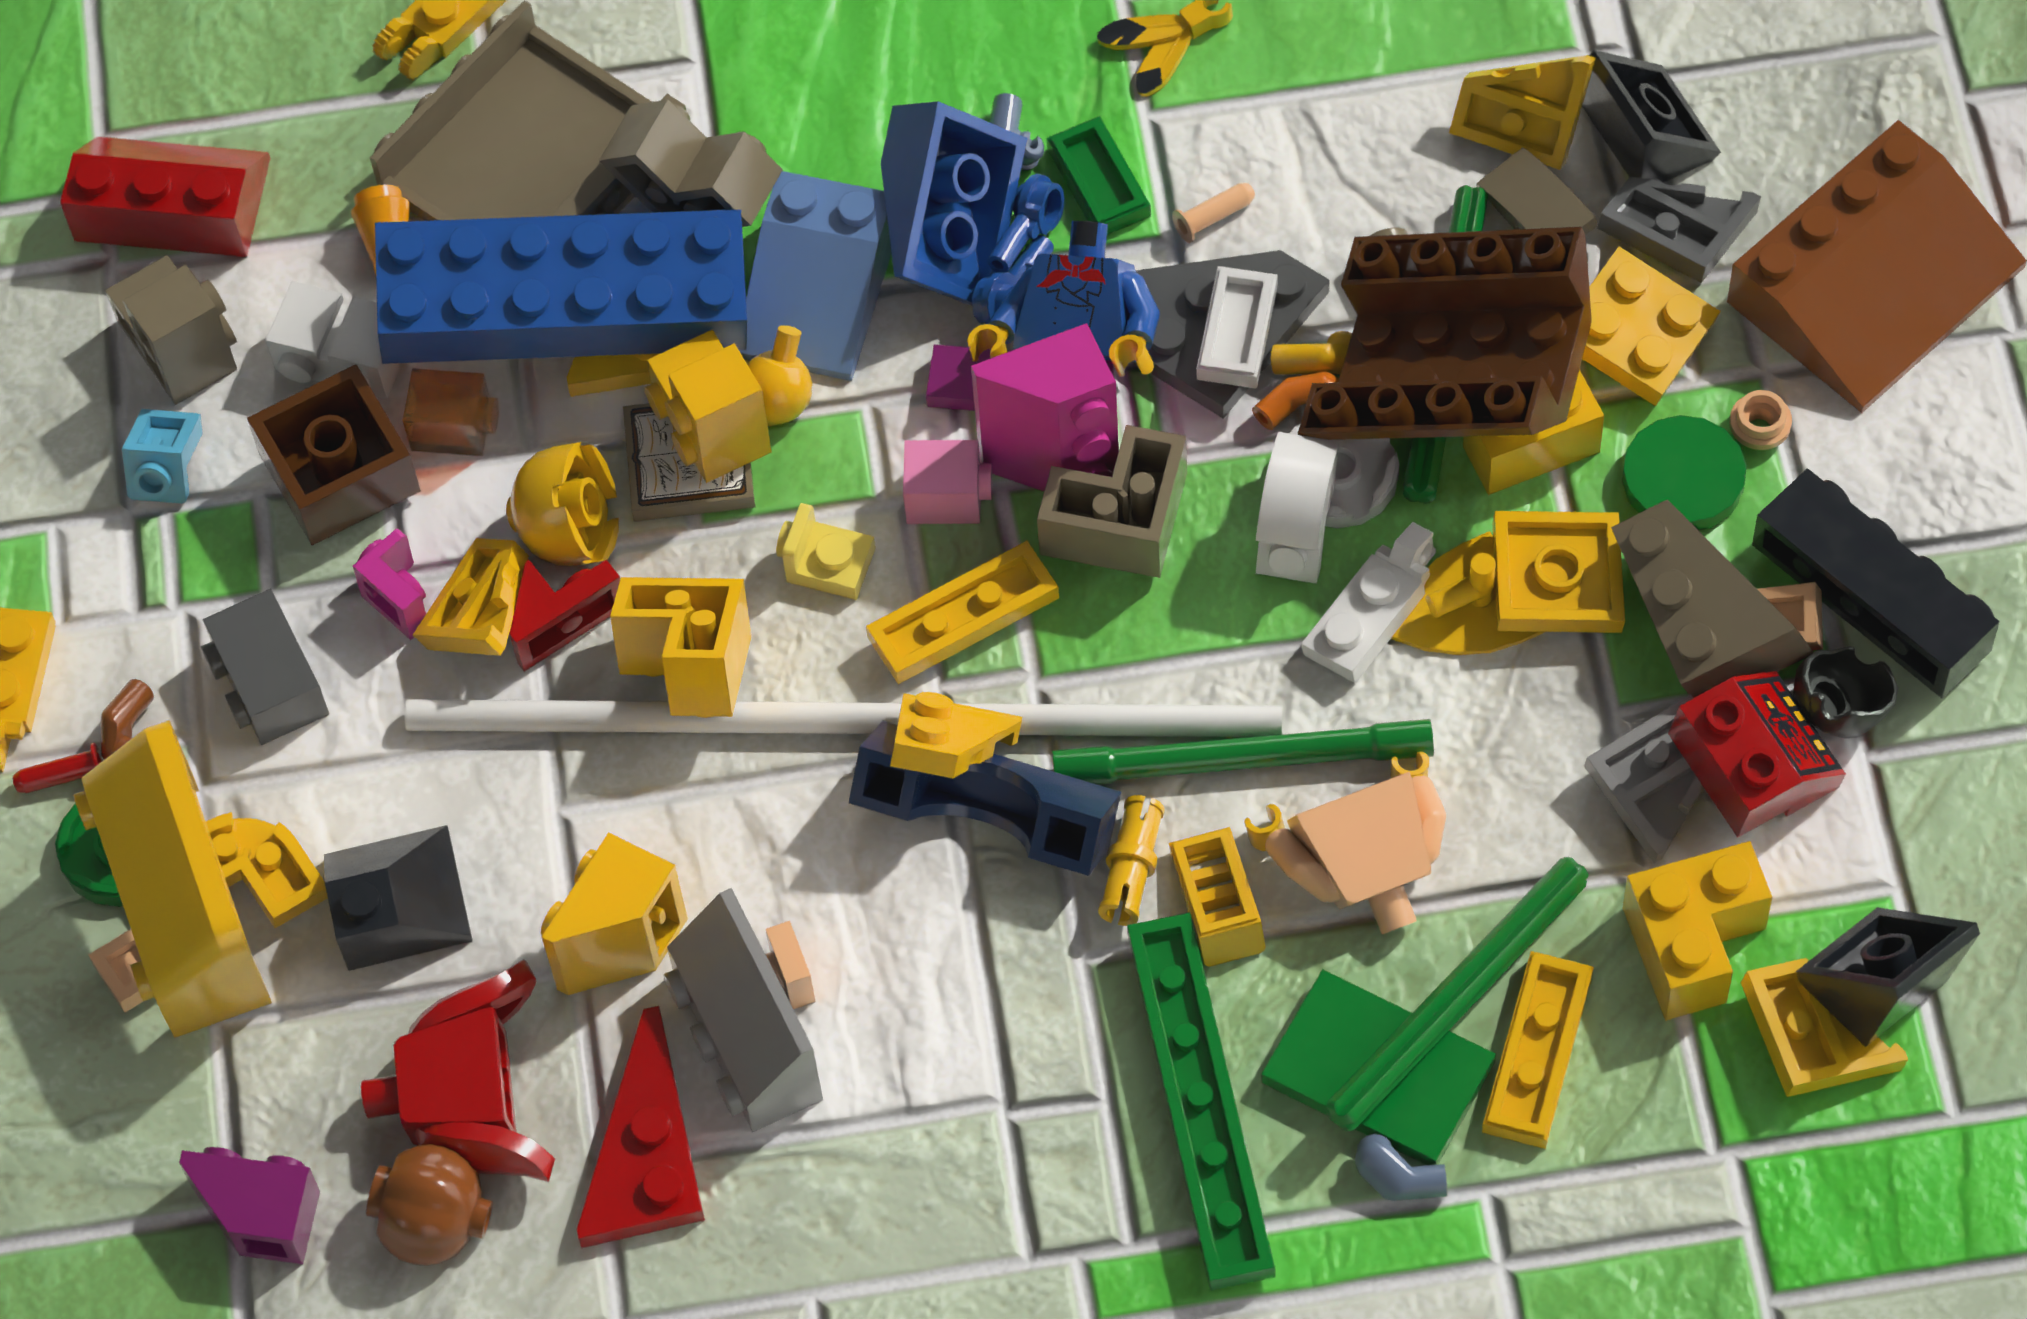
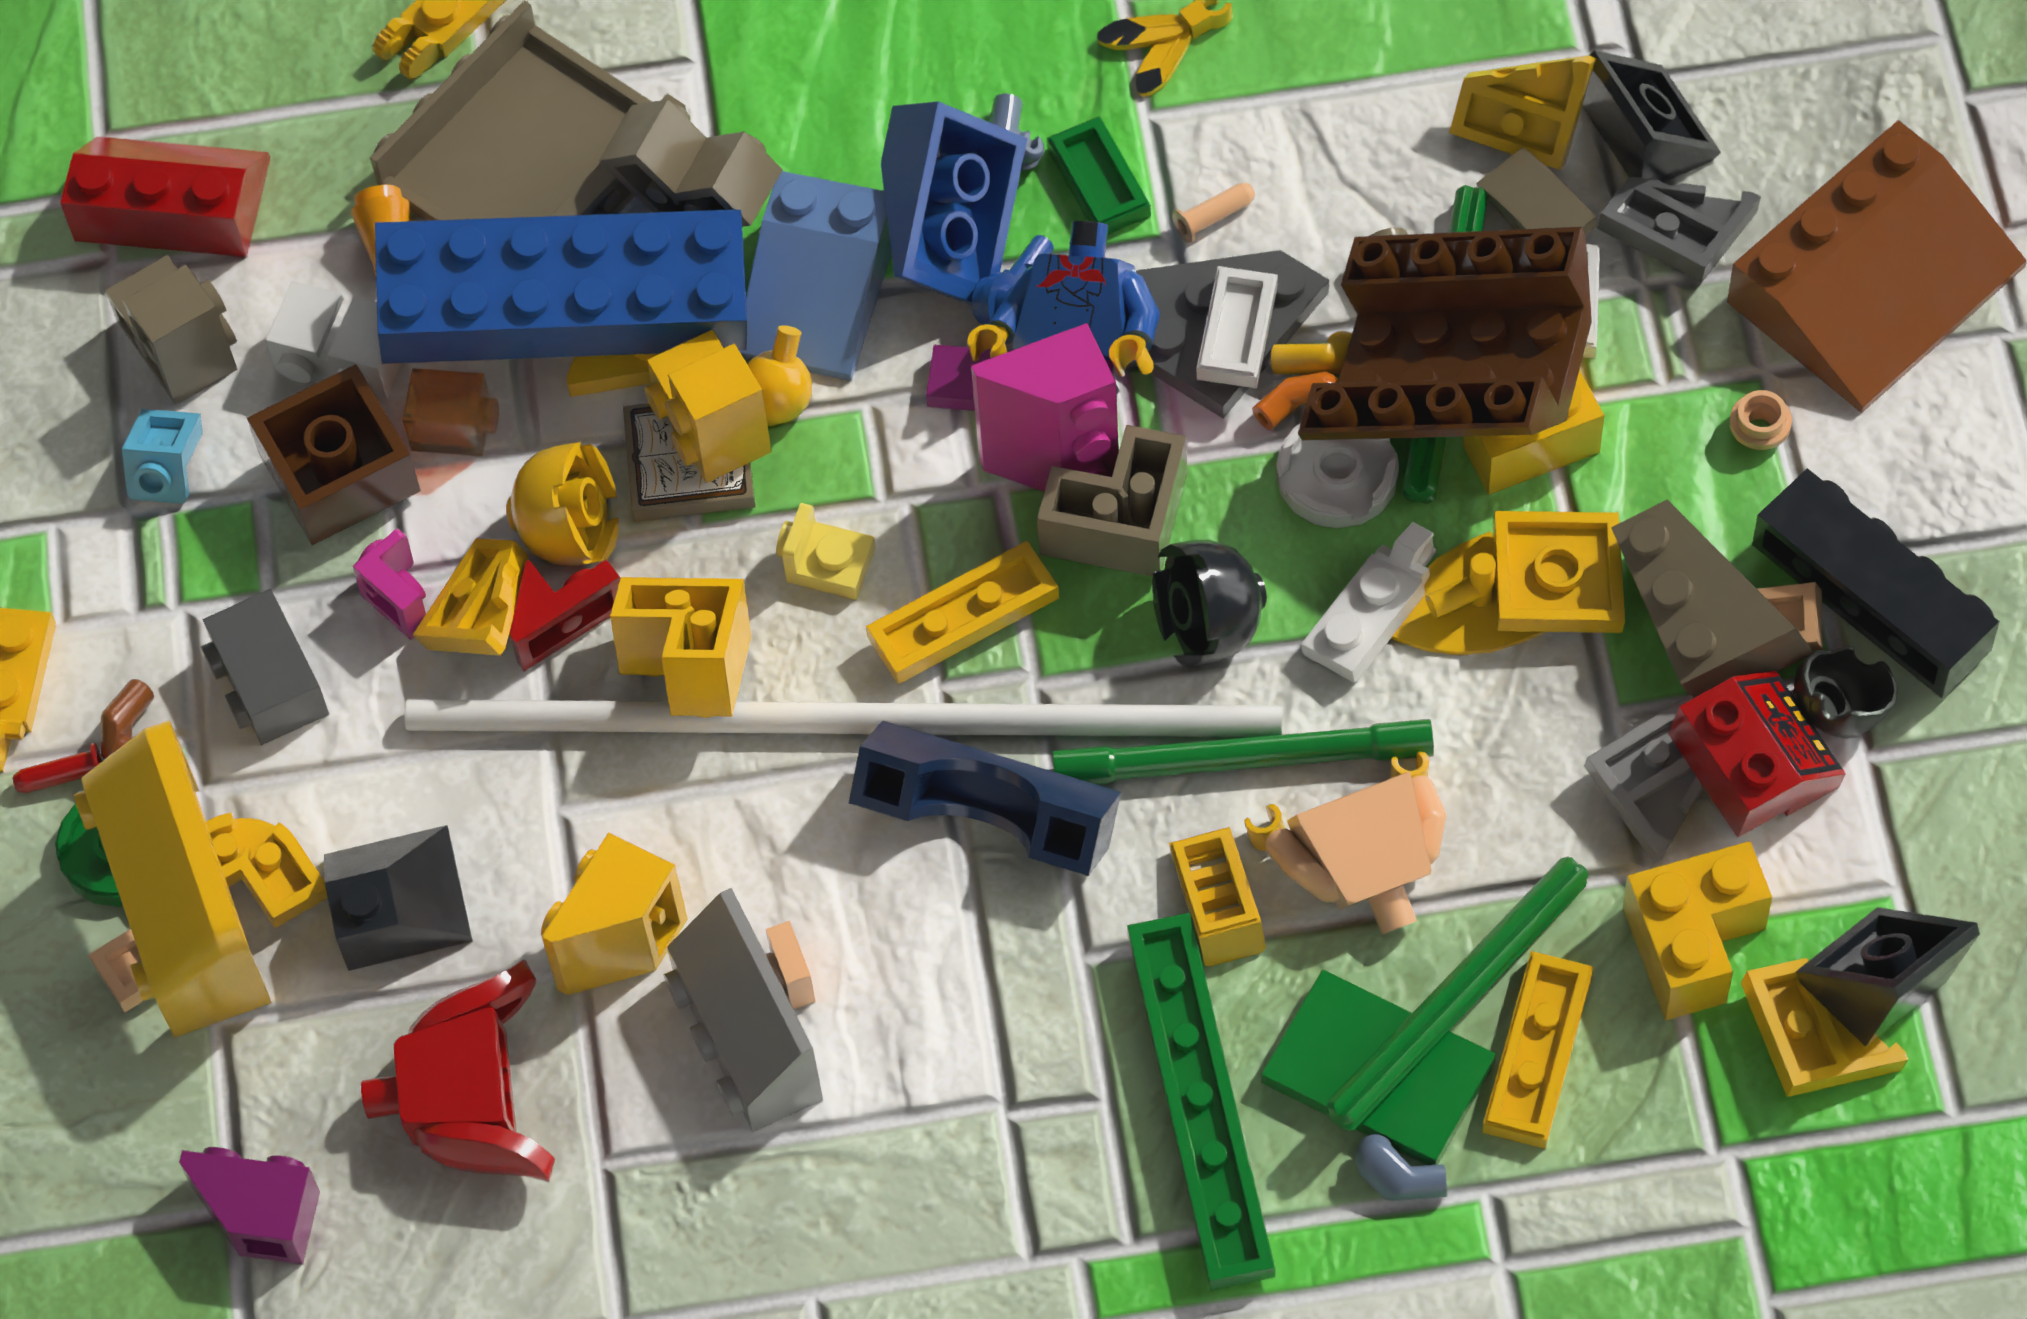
dark orange plant [366,1144,493,1266] -> none
red wing [577,1005,705,1248] -> none
yellow wing [890,692,1022,778] -> none
bright pink brick [903,440,992,524] -> none
blue plate [987,174,1064,272] -> none
yellow pin [1098,795,1165,926] -> none
white brick [1256,432,1339,584] -> none
yellow plate [1582,246,1721,406] -> none
green tile [1622,415,1747,531] -> none
none -> black cylinder [1152,540,1267,668]

